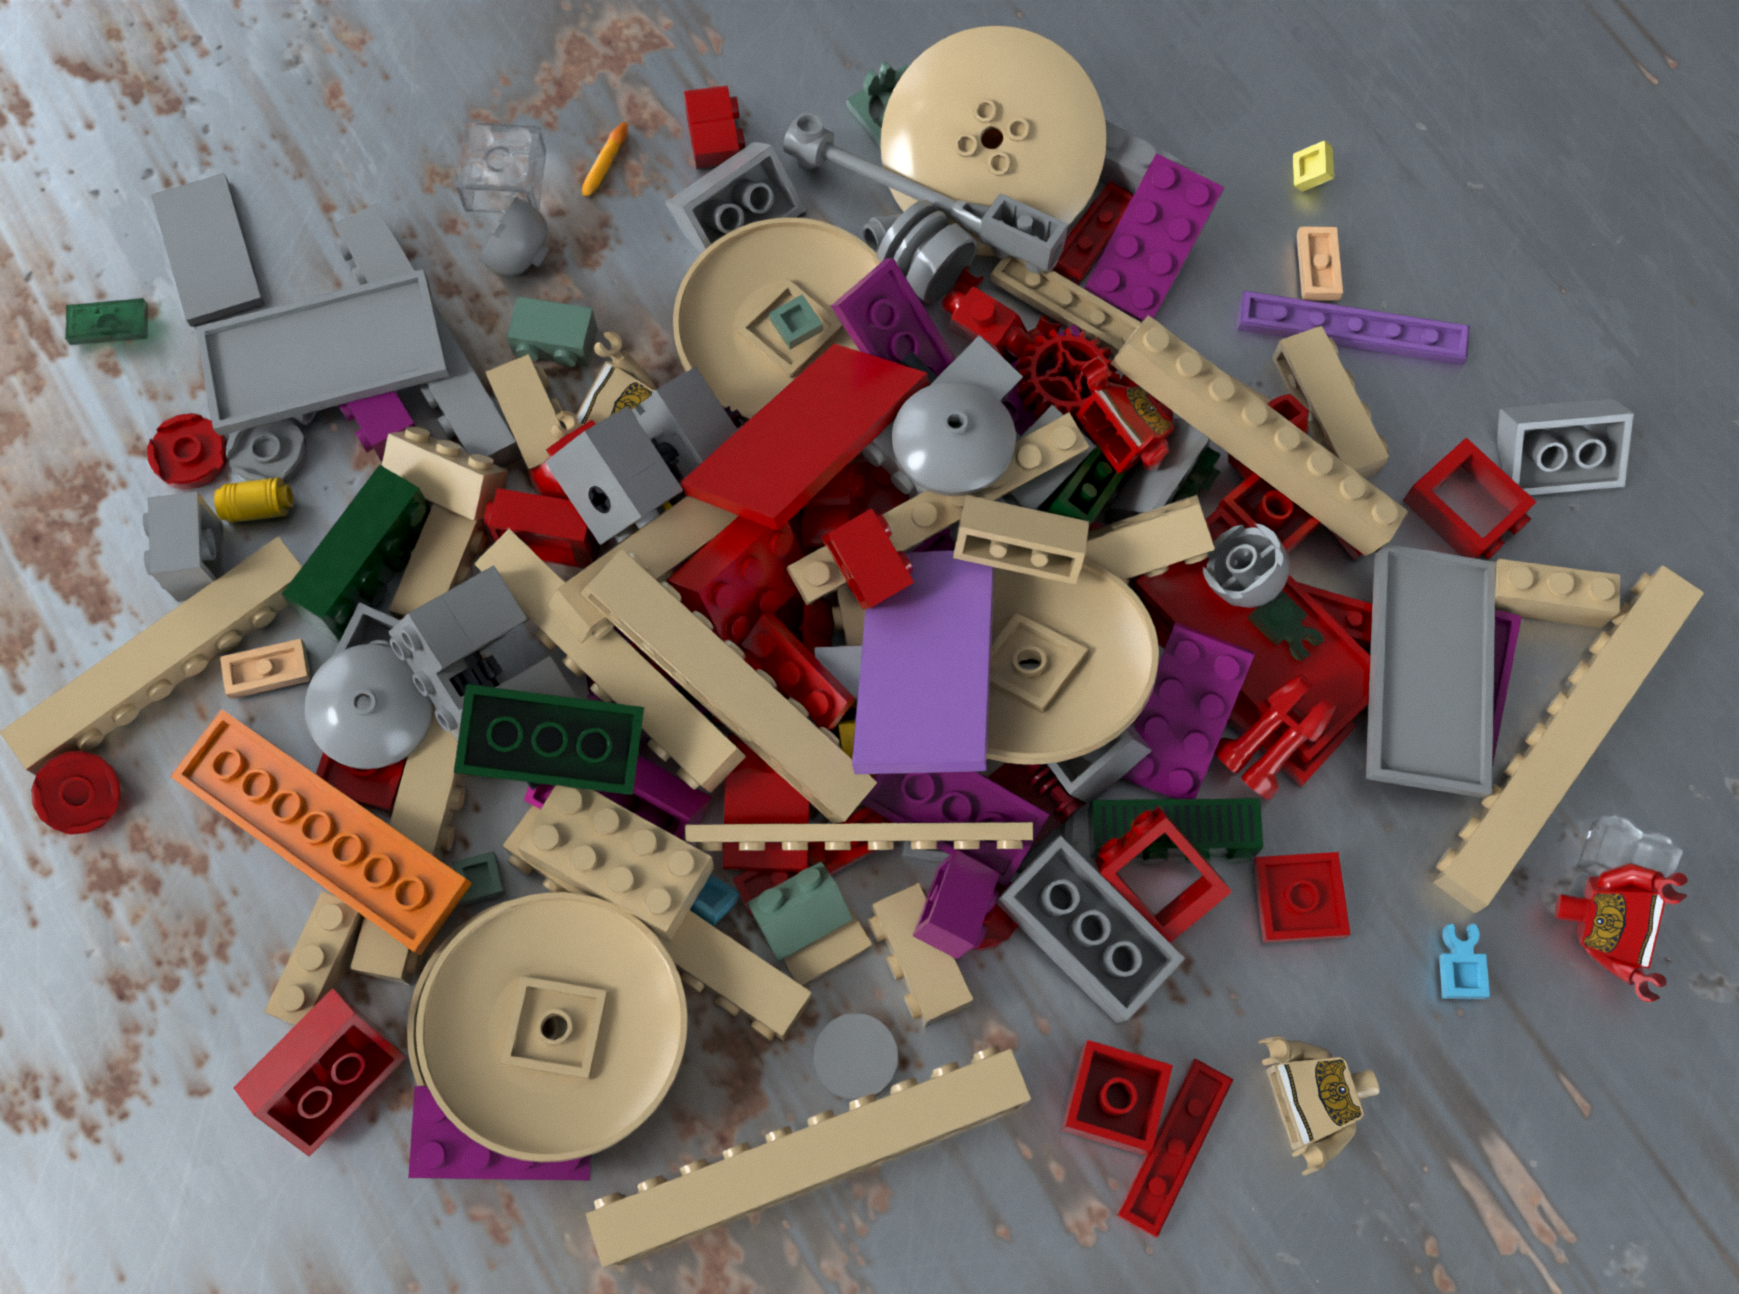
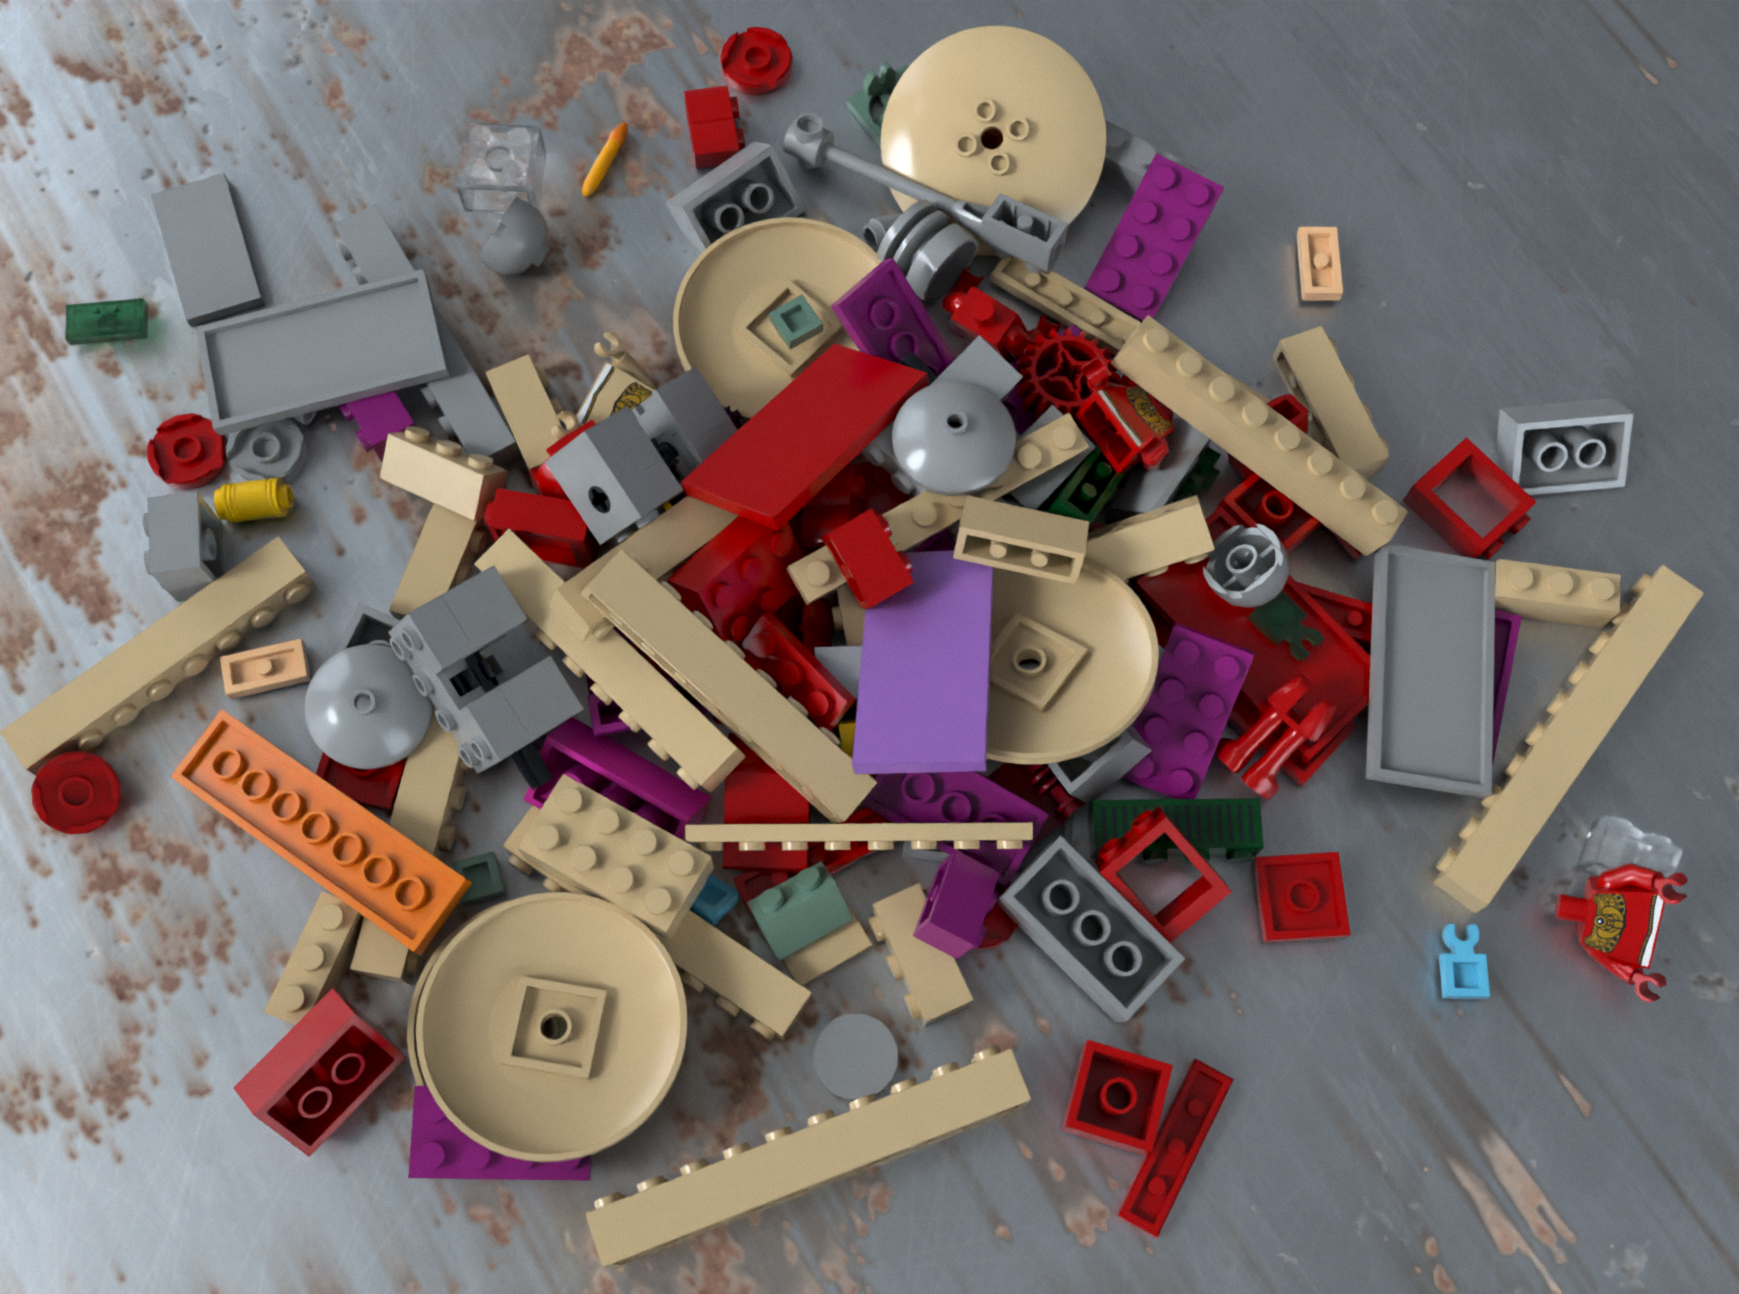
dark green brick [281,464,431,643] -> none
dark green brick [453,684,644,795] -> none
sand green brick [507,296,597,367] -> none
red tile [1053,181,1134,286] -> none
medium lavender tile [1237,291,1470,365] -> none
tan torso [1258,1036,1380,1176] -> none
light yellow plate [1293,140,1334,192] -> none
none -> red tile [720,27,793,95]

